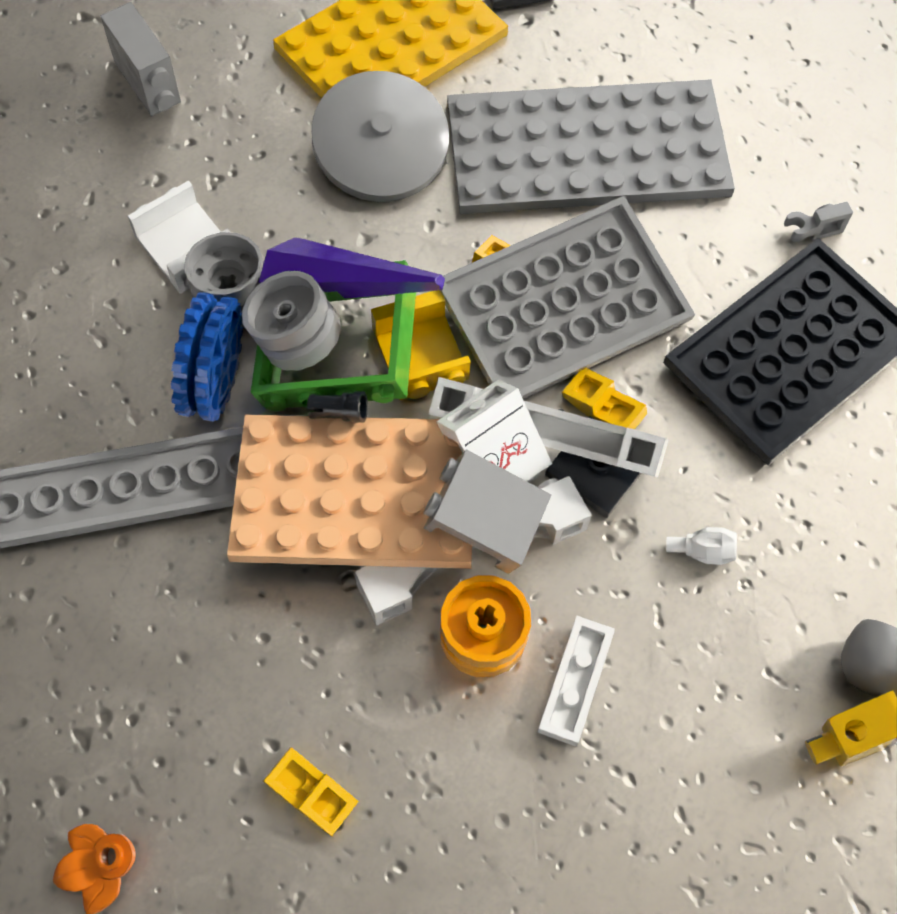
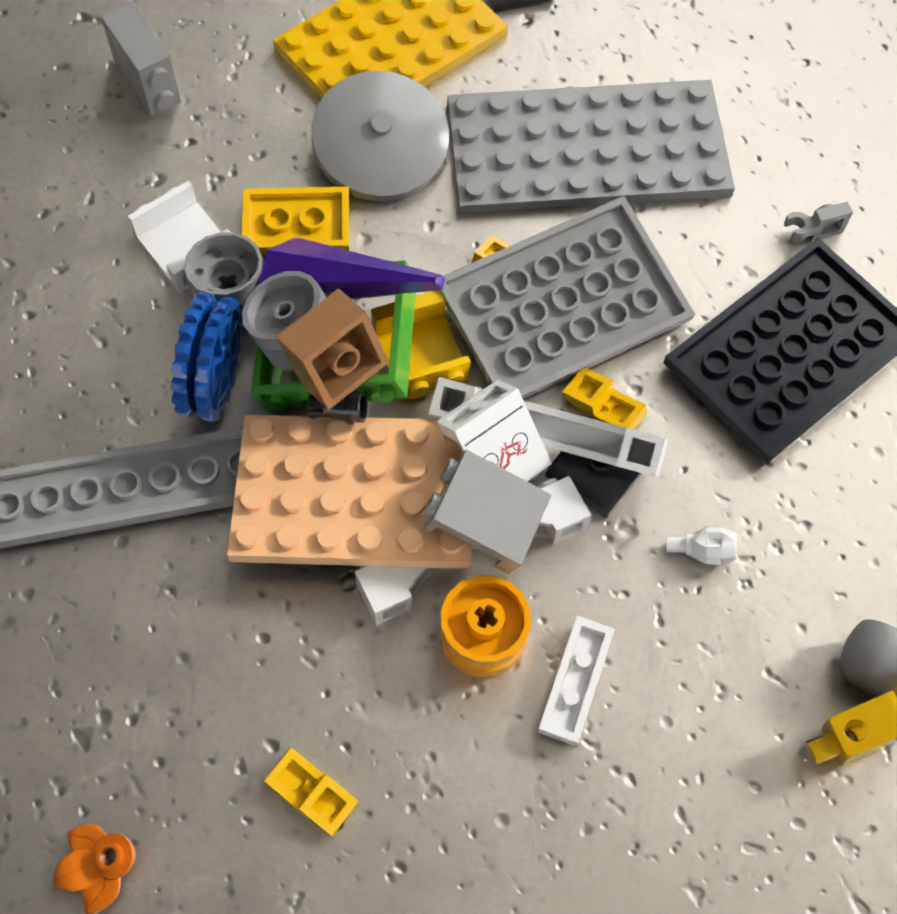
none -> yellow plate [242,186,350,255]
none -> medium nougat brick [276,288,389,410]

